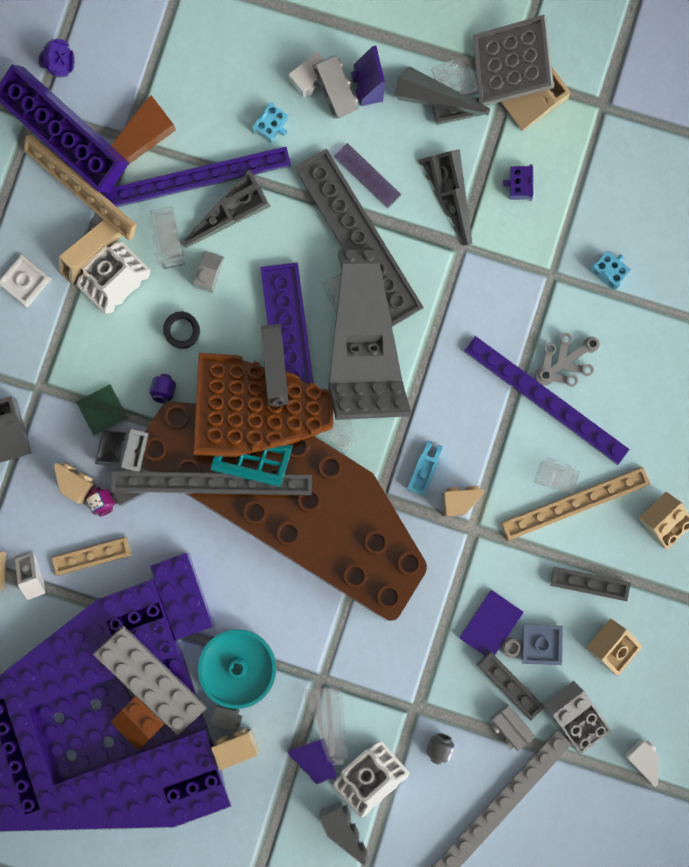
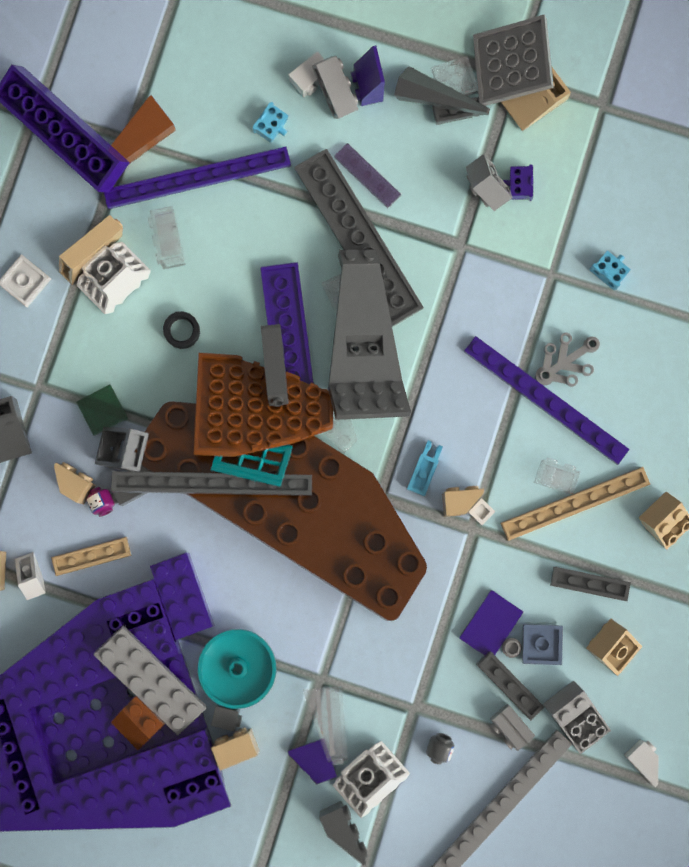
tan tile [23,134,137,240] -> none
dark purple tile [38,39,75,77] -> none
dark purple head [149,374,176,404] -> none
dark grey wedge [181,170,271,248] -> none
light grey slope [193,252,224,293] -> none
dark grey wedge [418,149,473,246] -> none
none -> light grey brick [466,154,512,211]
none -> white plate [468,498,496,526]

